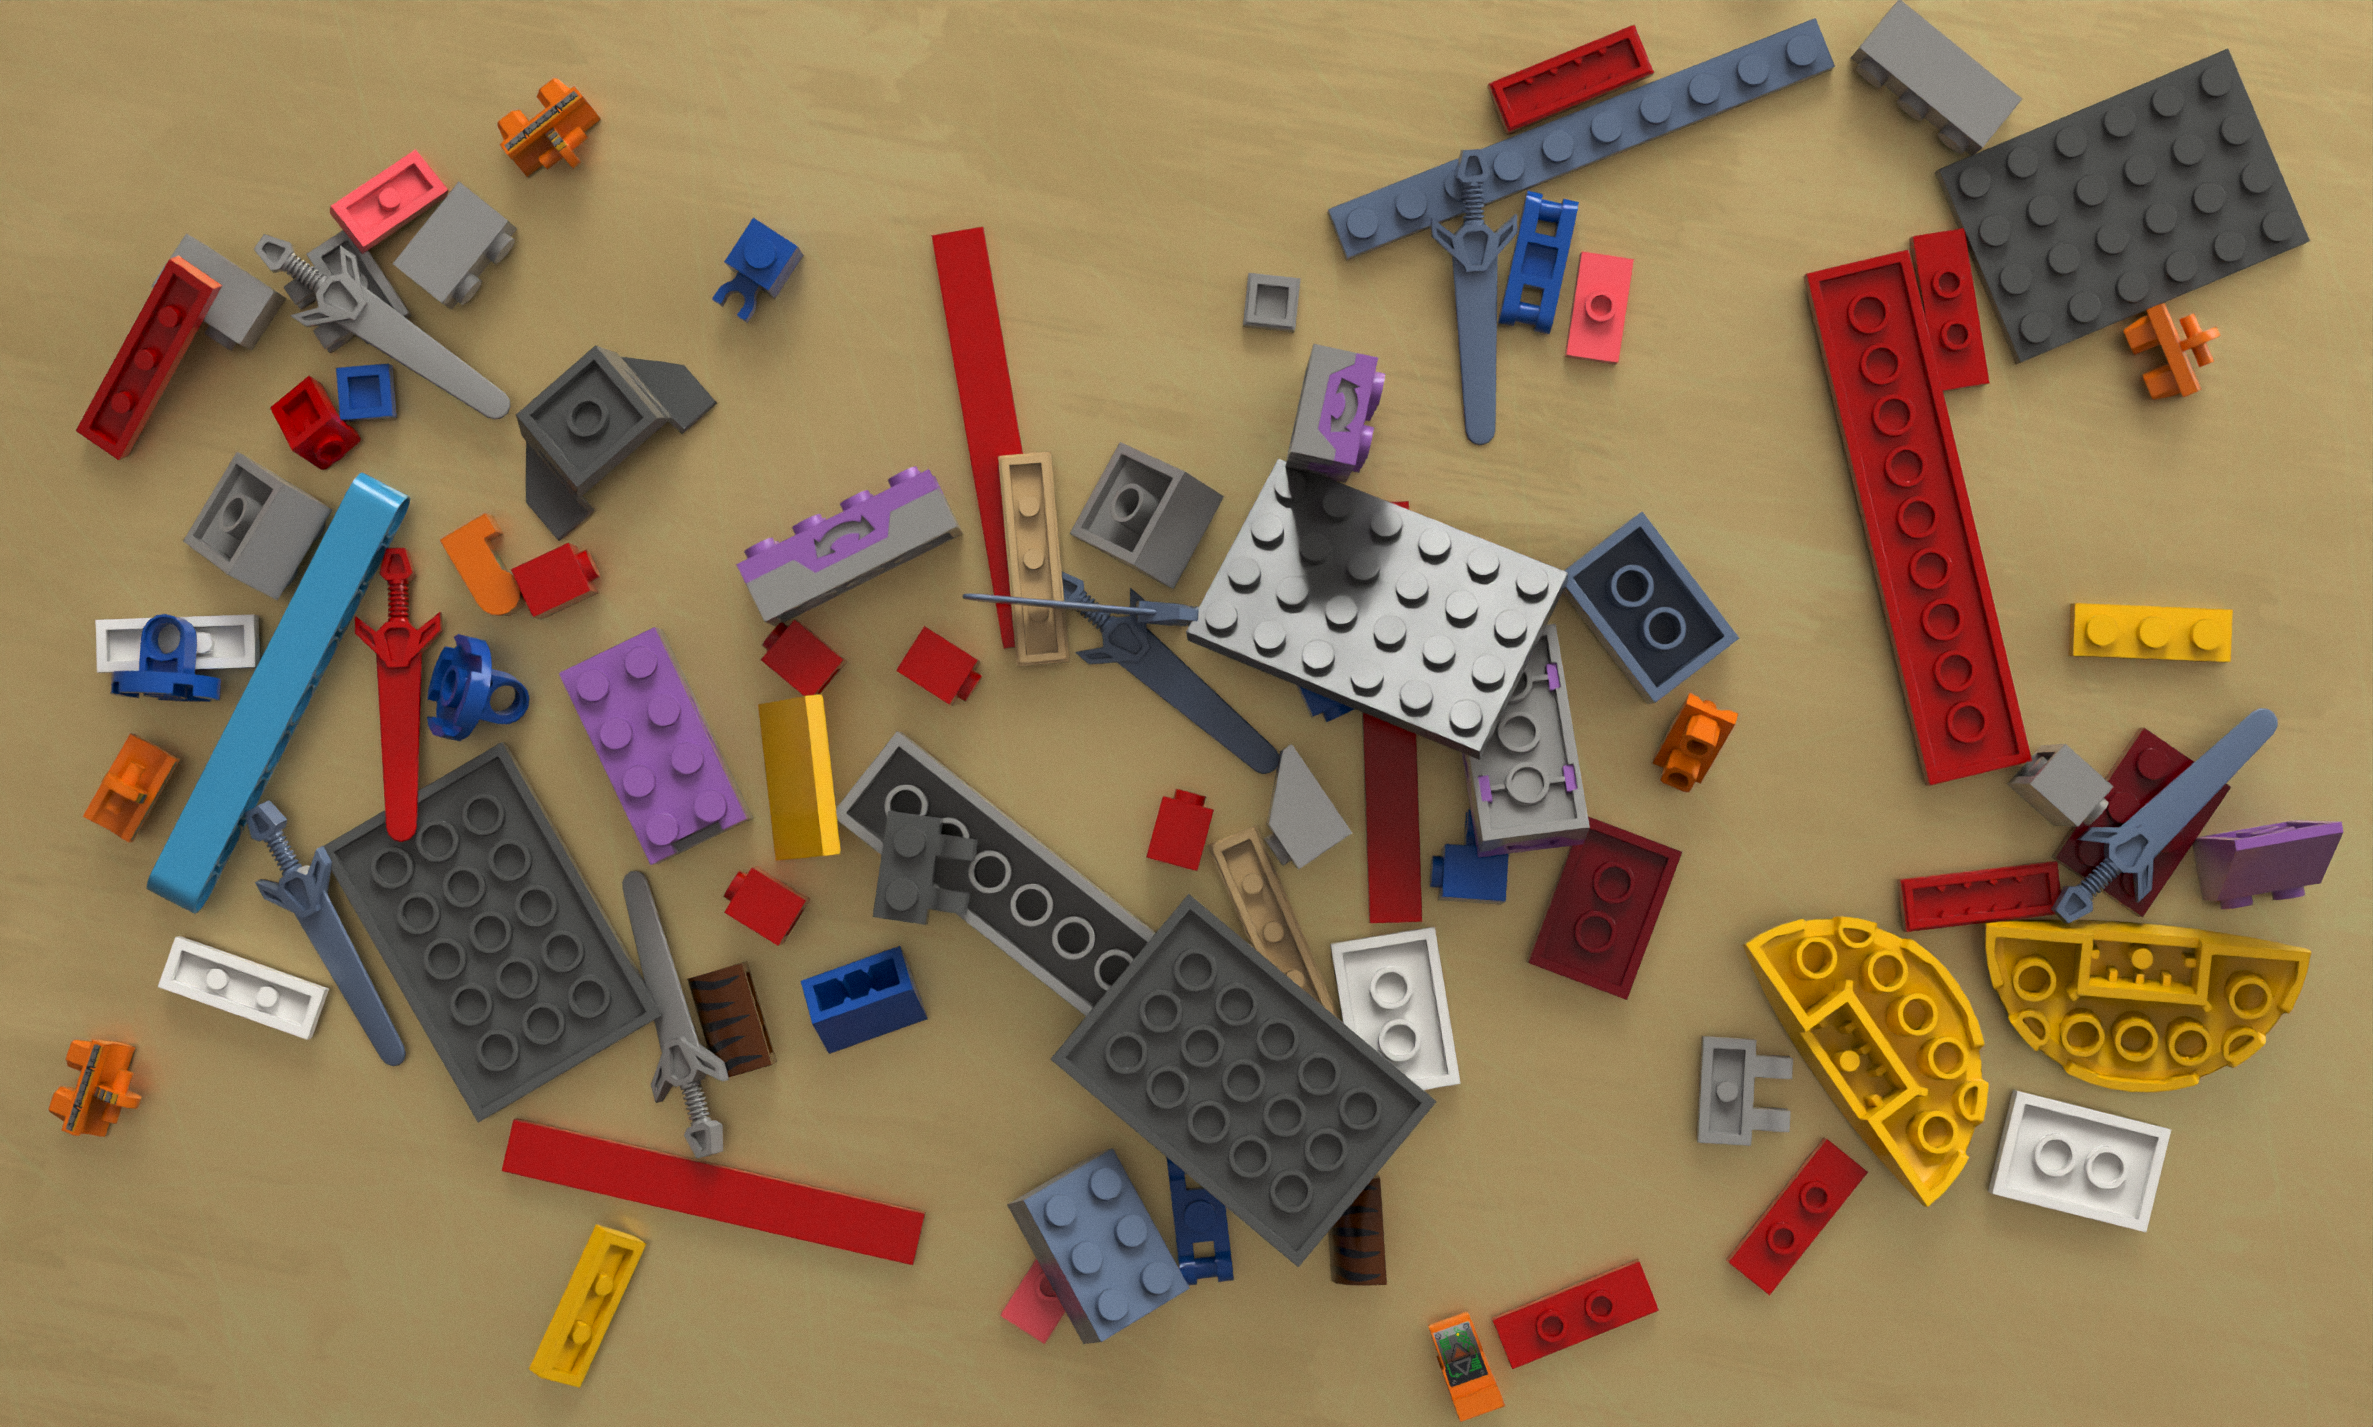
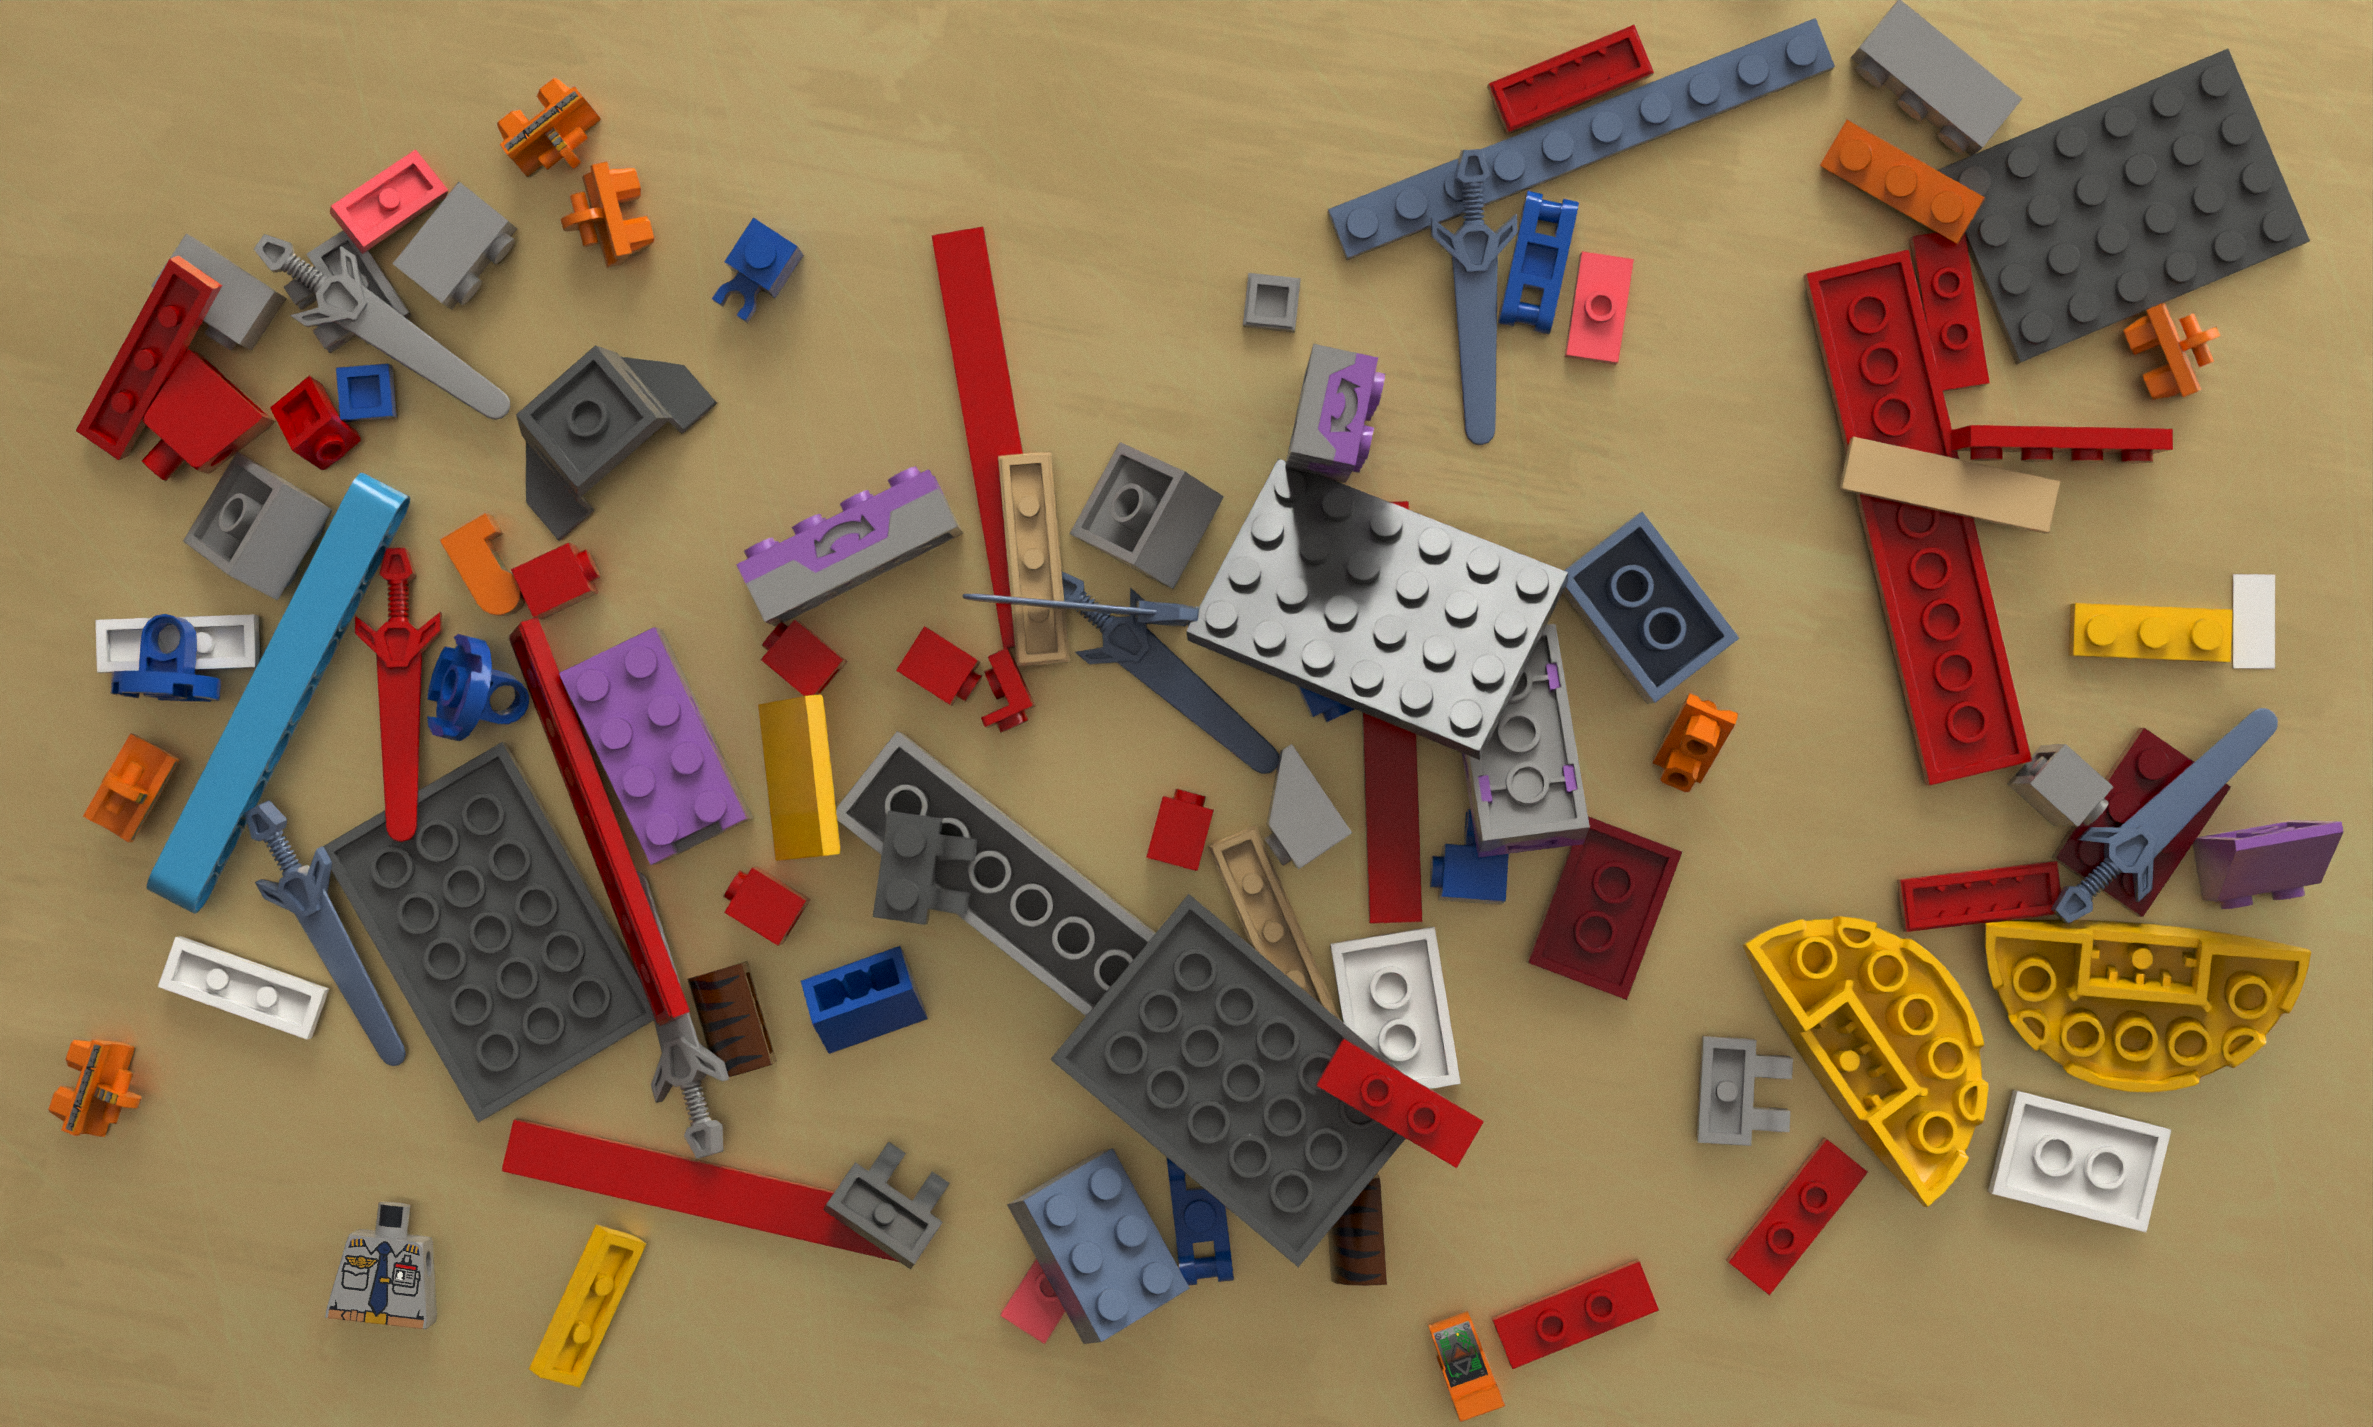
none -> red torso [142,349,275,482]
none -> torso [325,1202,437,1329]
none -> red tile [509,617,690,1026]
none -> orange hips [561,162,654,268]
none -> dark grey plate [823,1142,950,1270]
none -> red bracket [981,648,1036,733]
none -> red plate [1316,1038,1484,1168]
none -> orange plate [1820,120,1985,244]
none -> tan tile [1839,437,2060,534]
none -> red plate [1952,425,2173,464]
none -> white sticker [2233,574,2275,669]

